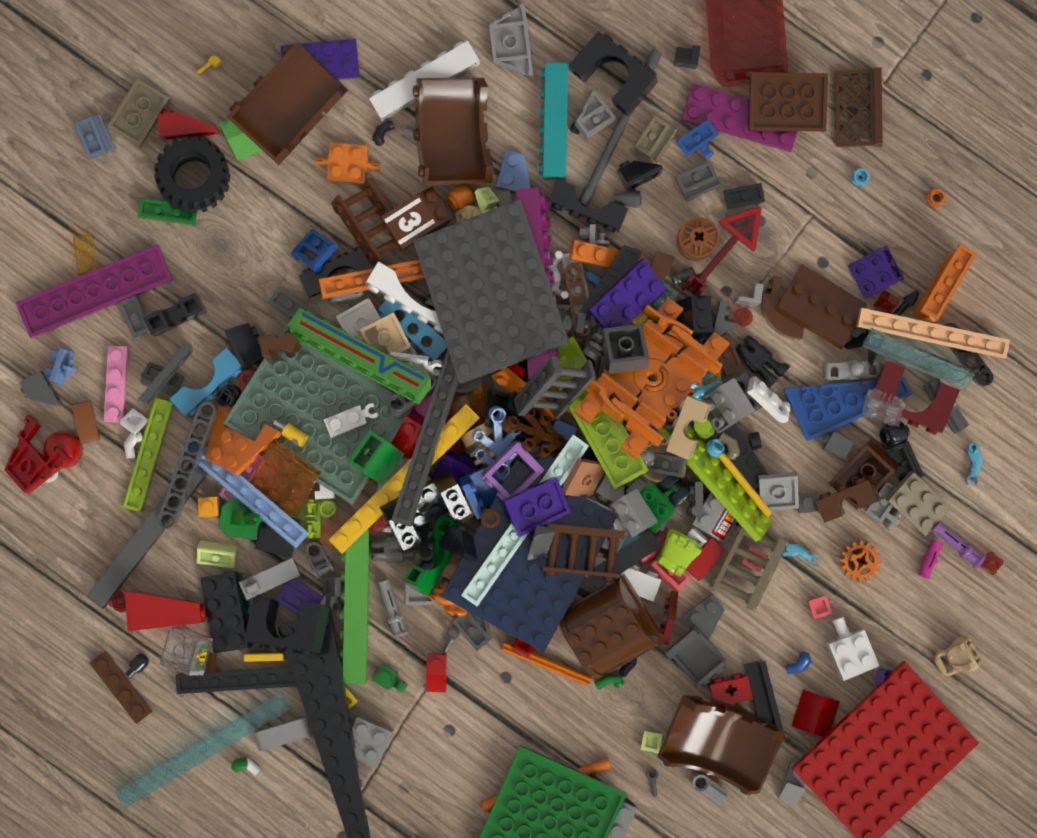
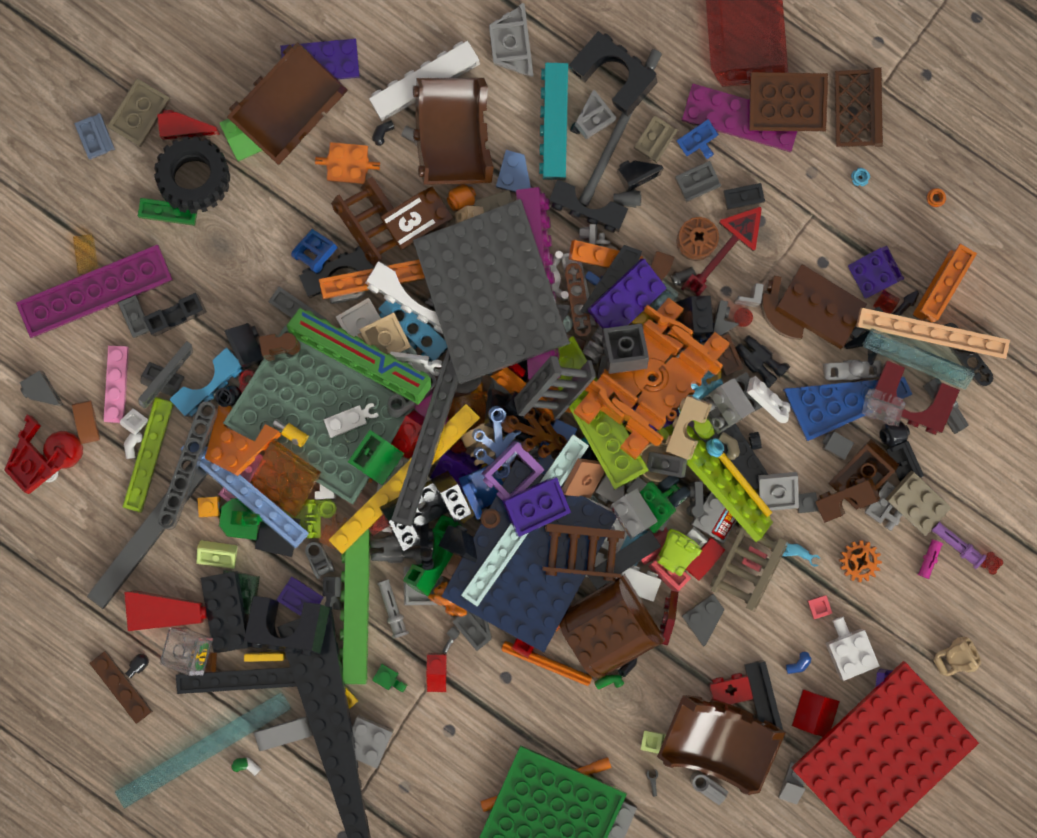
medium blue hips [44,348,78,385] -> none
clear red plate [108,591,126,613] -> none
yellow hand [196,55,223,74] -> none
light grey hinge [239,557,300,600] -> none
yellowish green slope [475,187,499,213] -> none
dark grey slope [527,525,556,560] -> none
dark grey plate [575,313,589,335] -> none
clear plate [640,448,655,466] -> none
dark grey panel [665,625,727,688] -> none
black panel [674,45,701,69] -> none
medium azure arm [965,443,983,486] -> none

